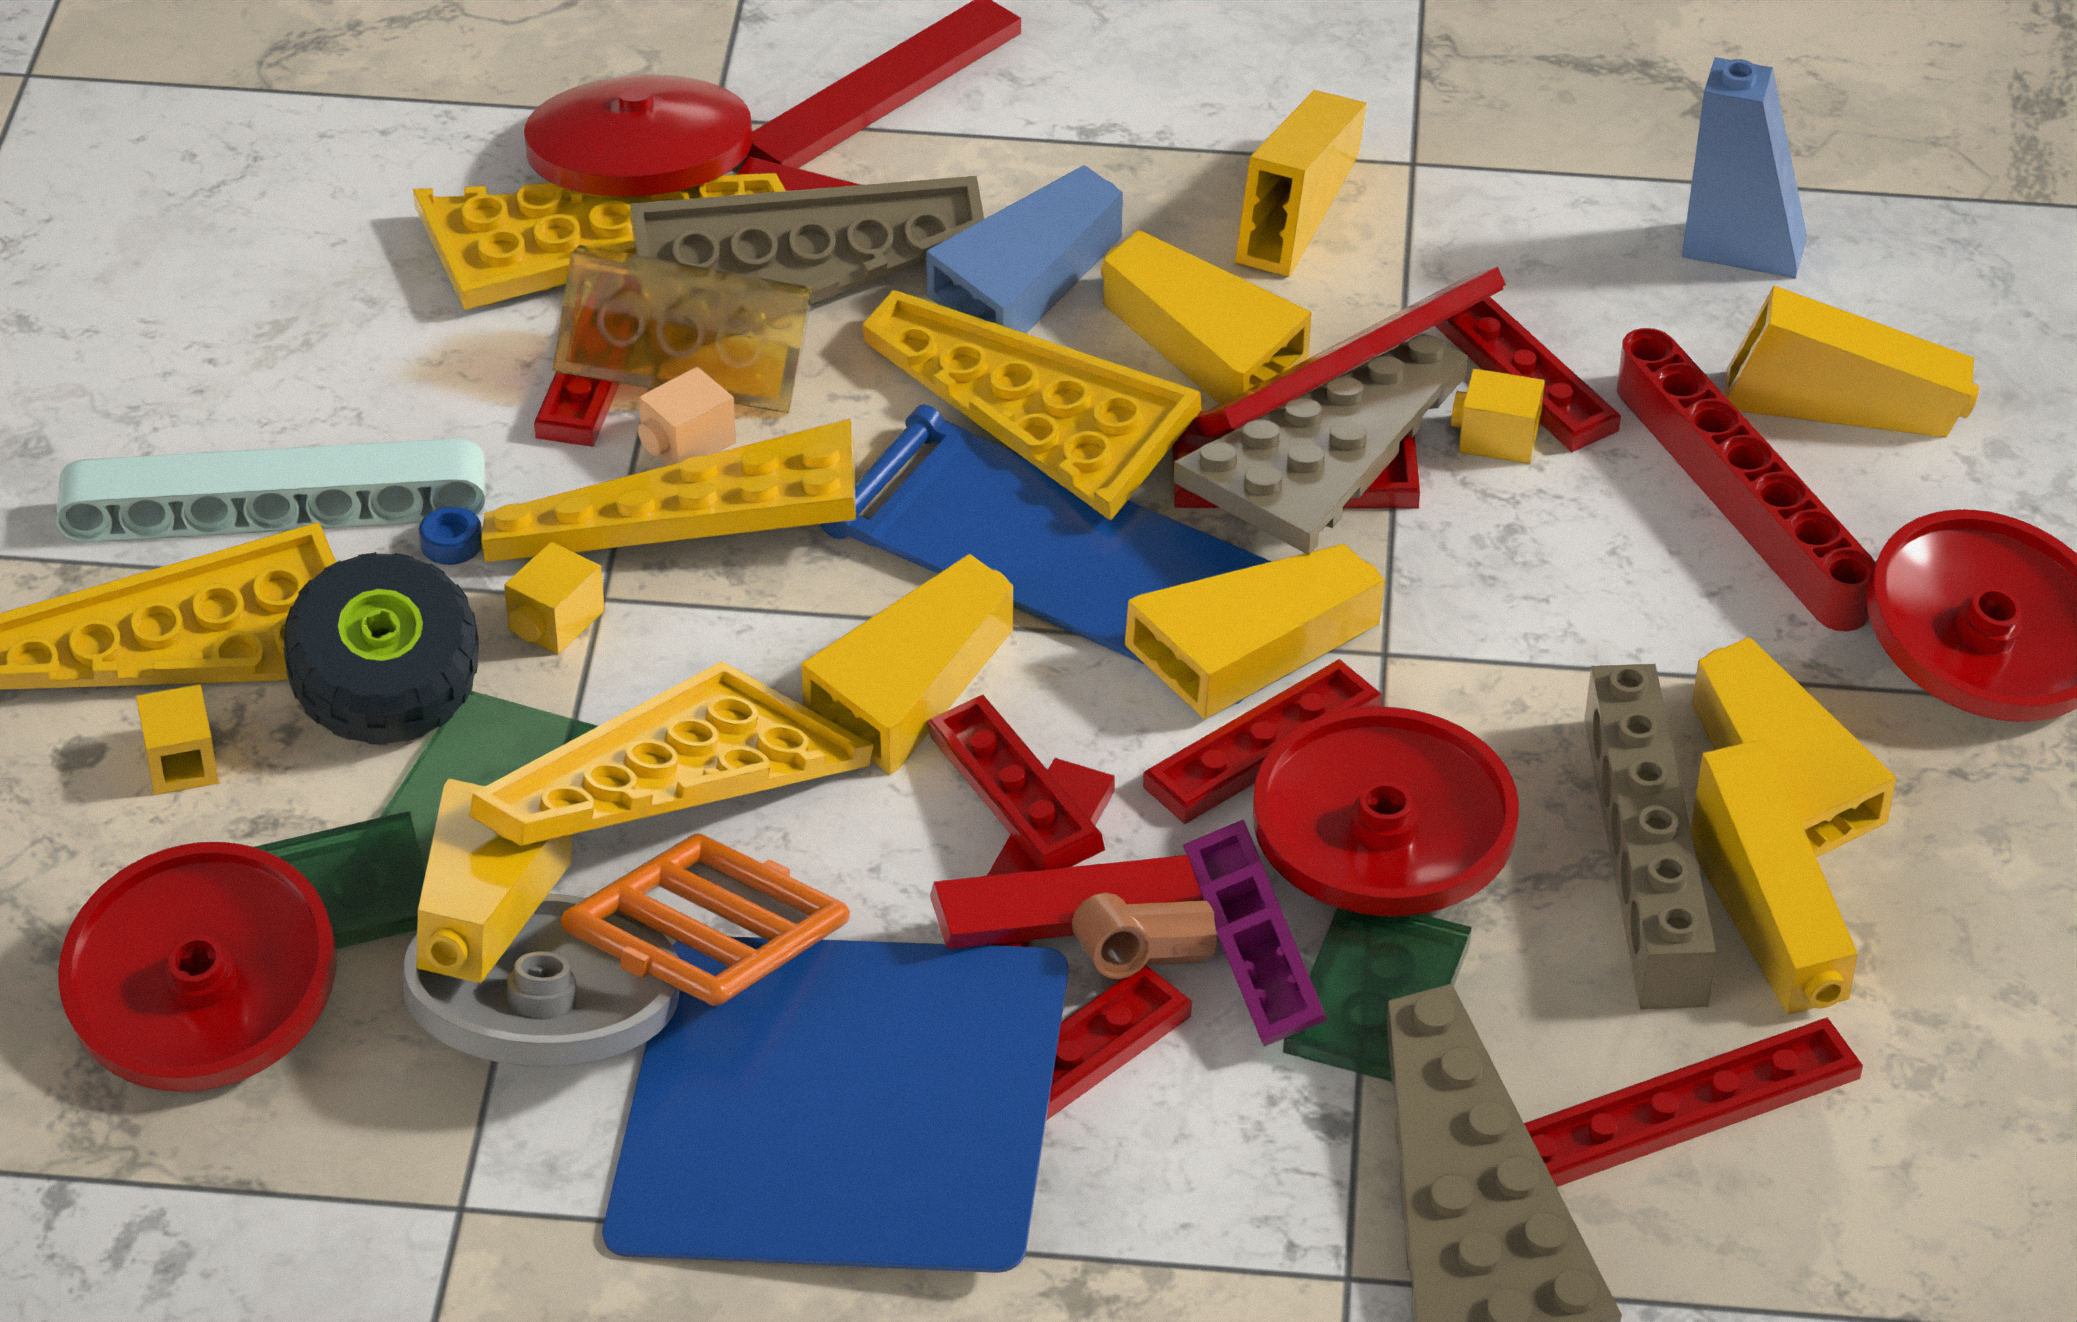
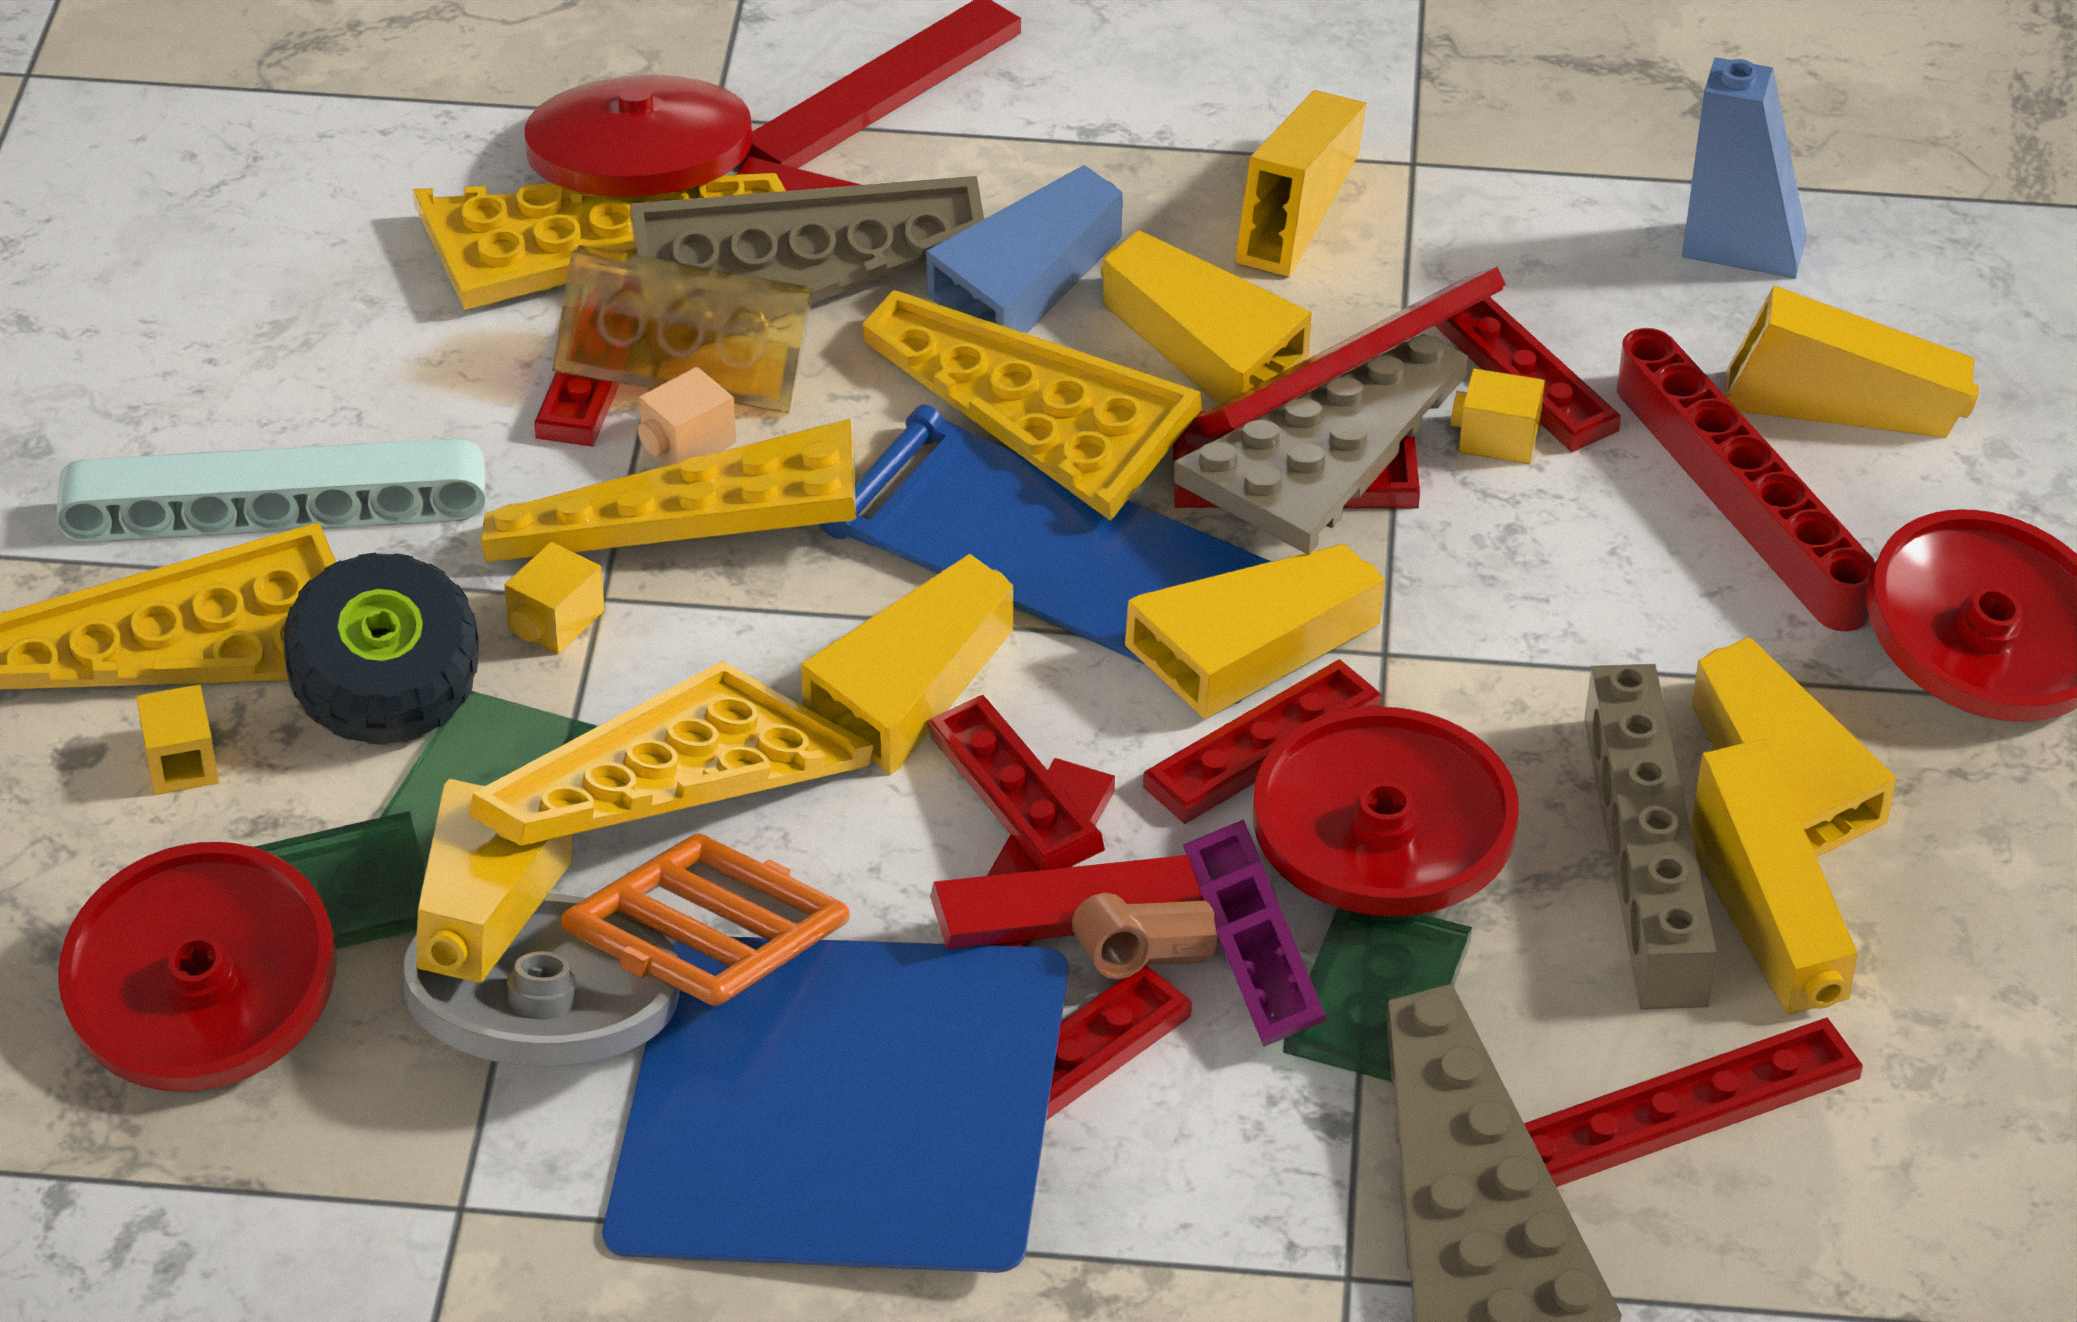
blue tile [419,507,482,565] -> none

